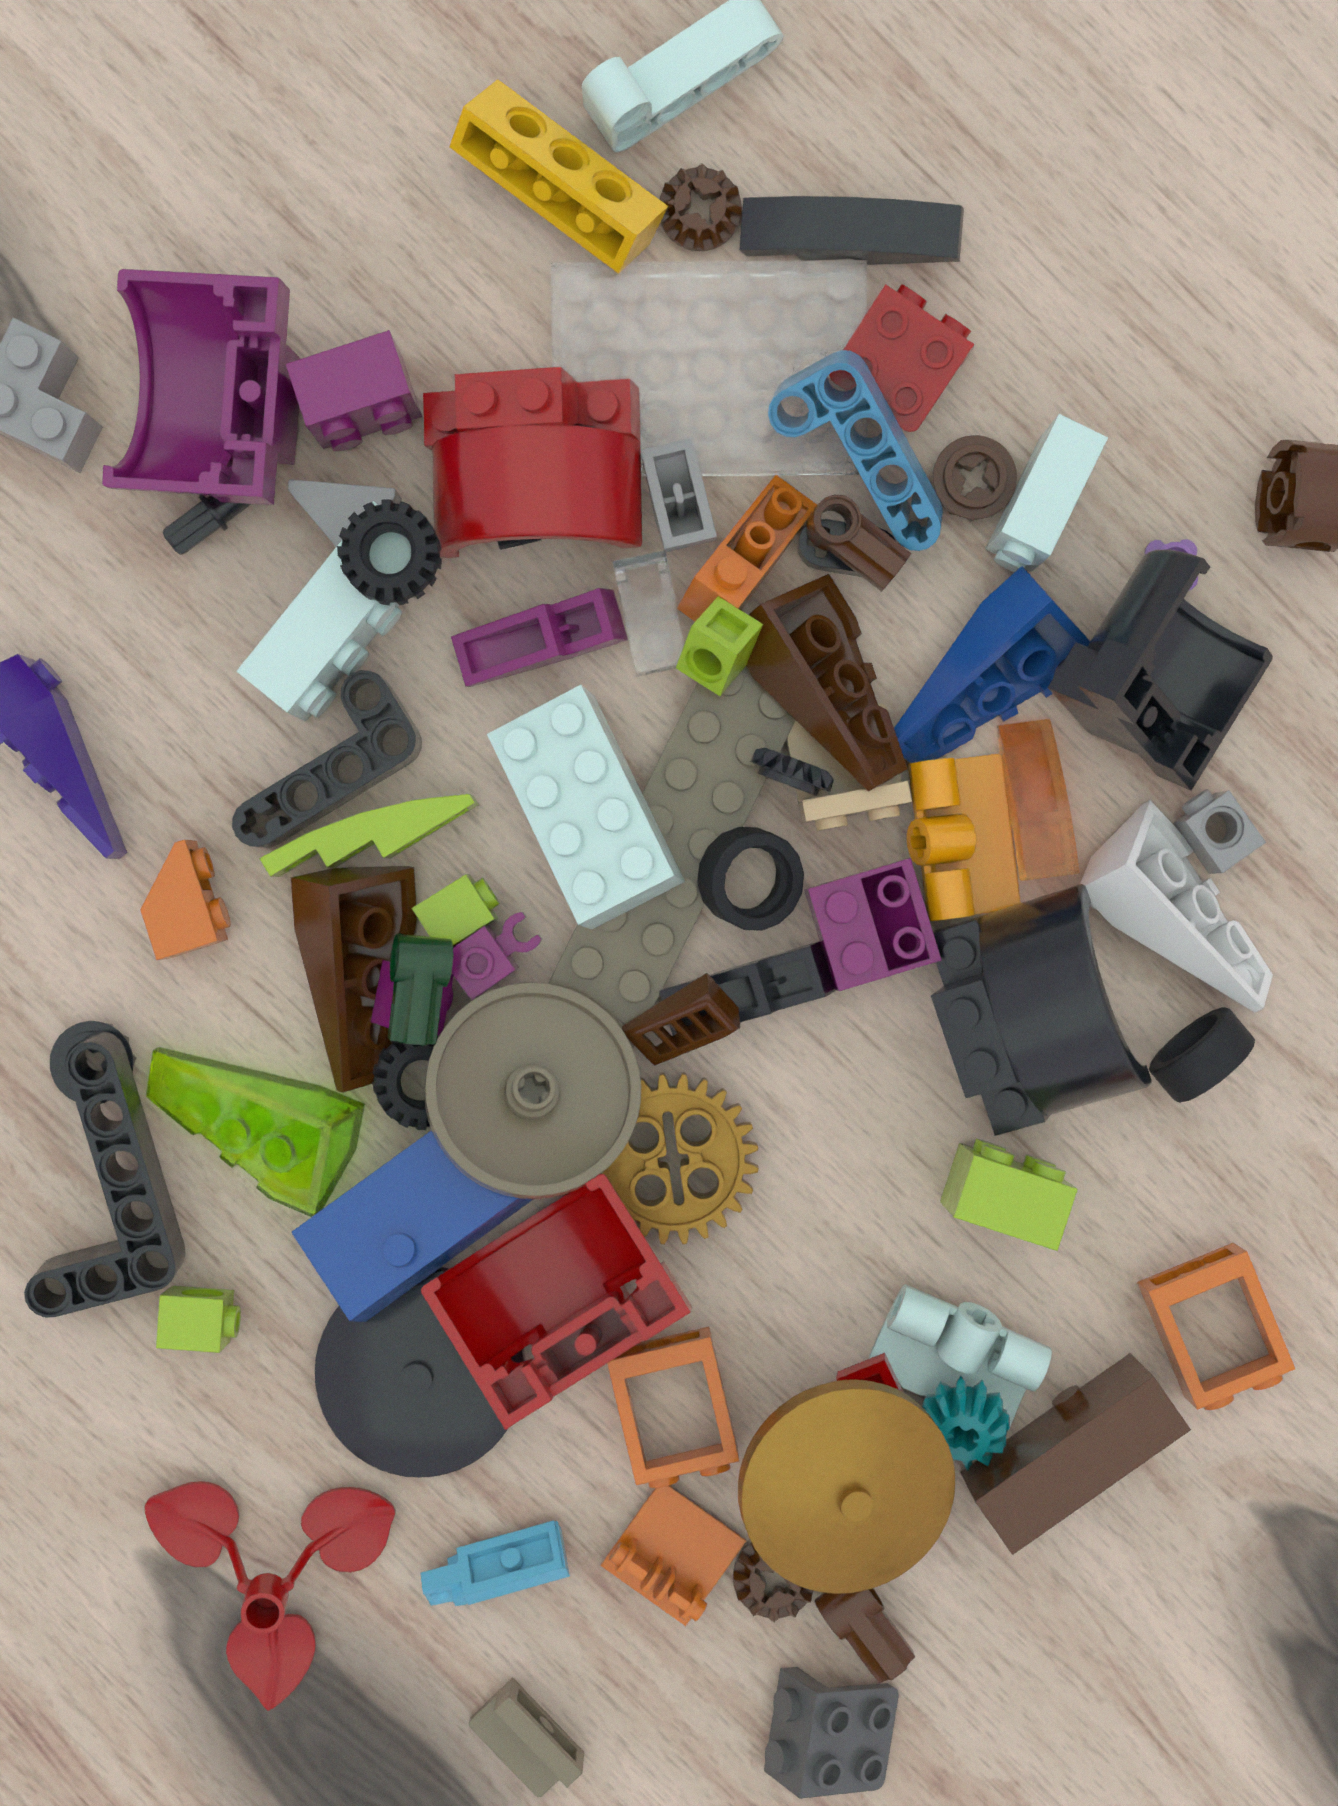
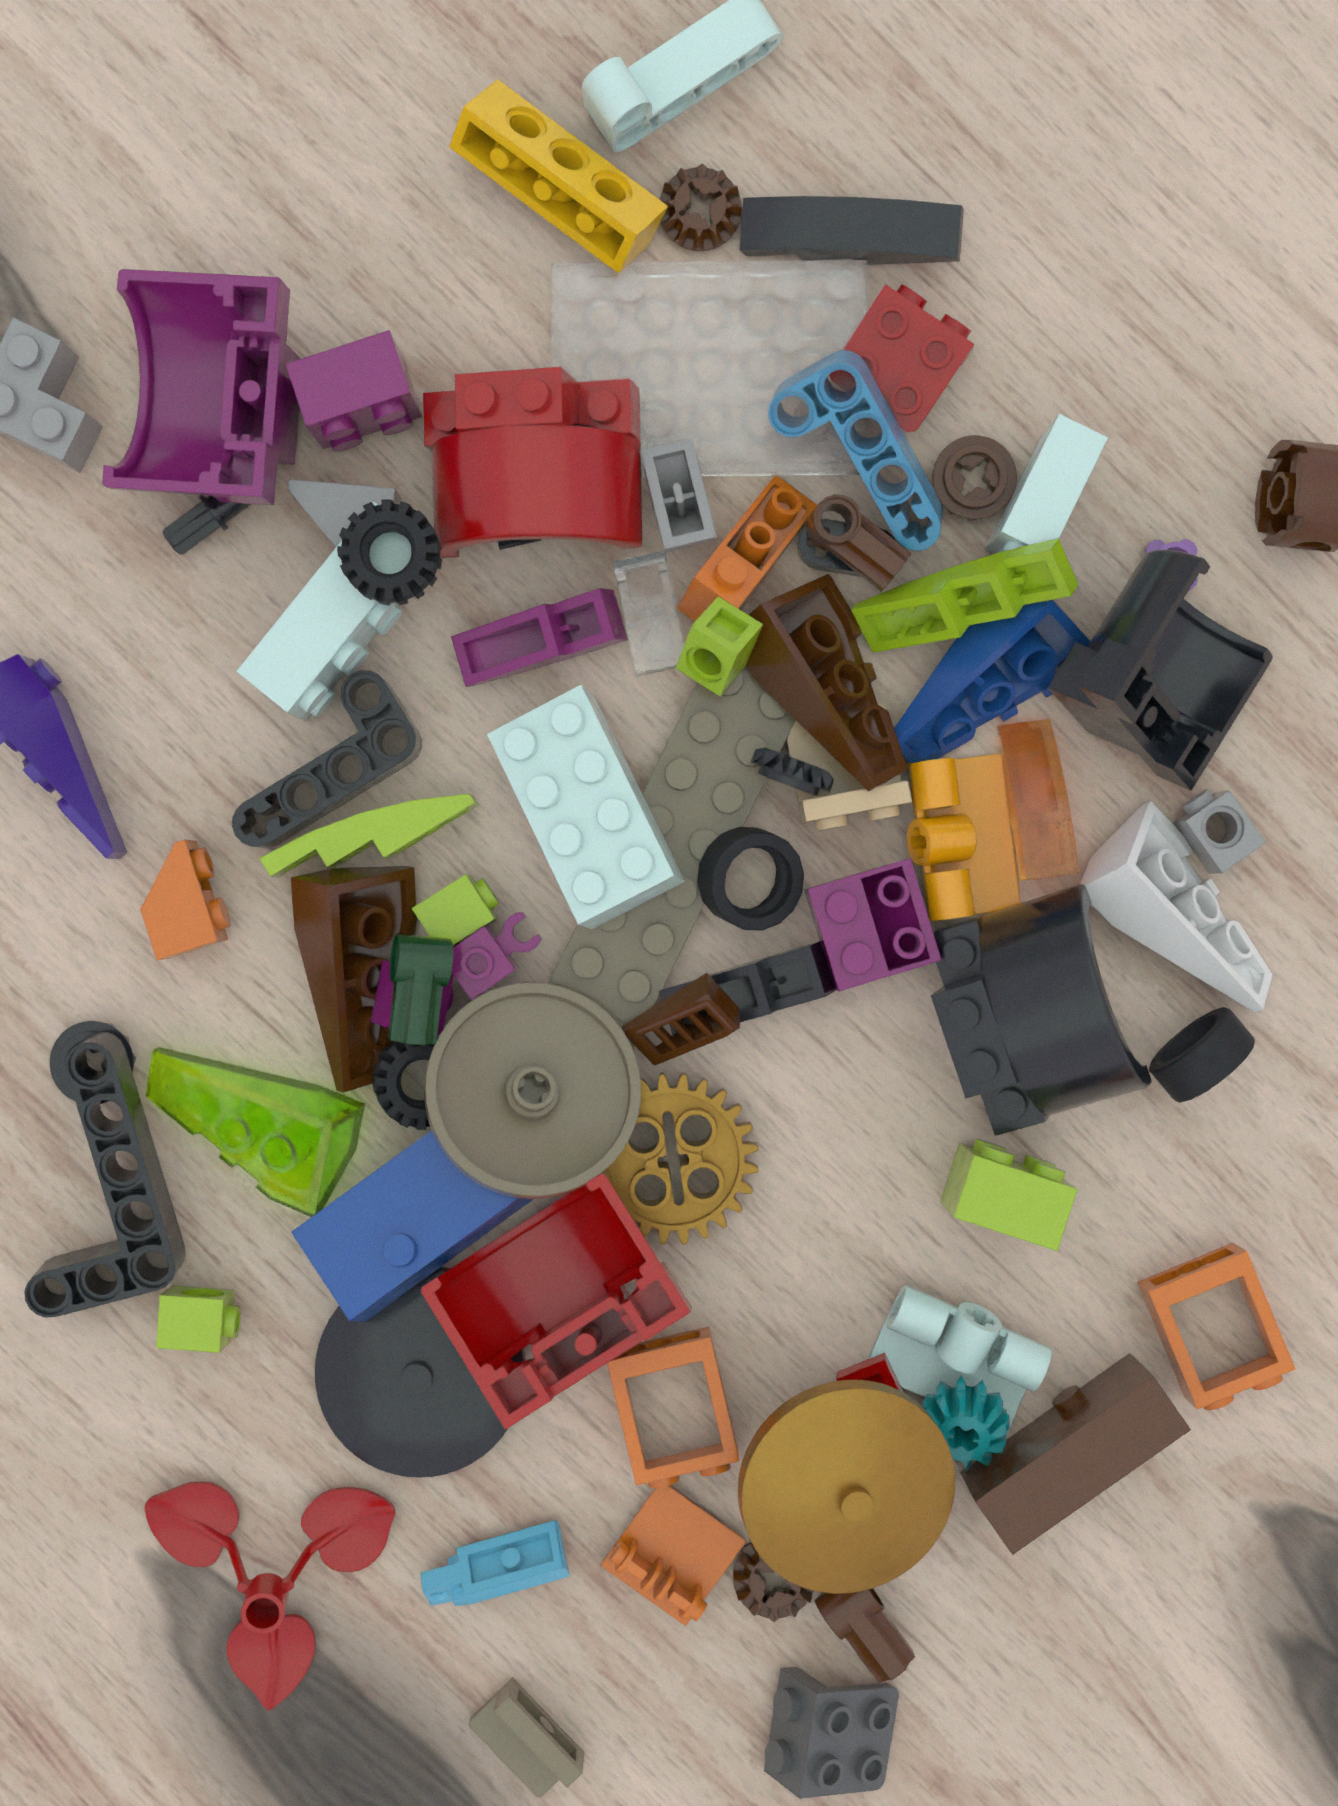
none -> lime slope [851,538,1079,653]

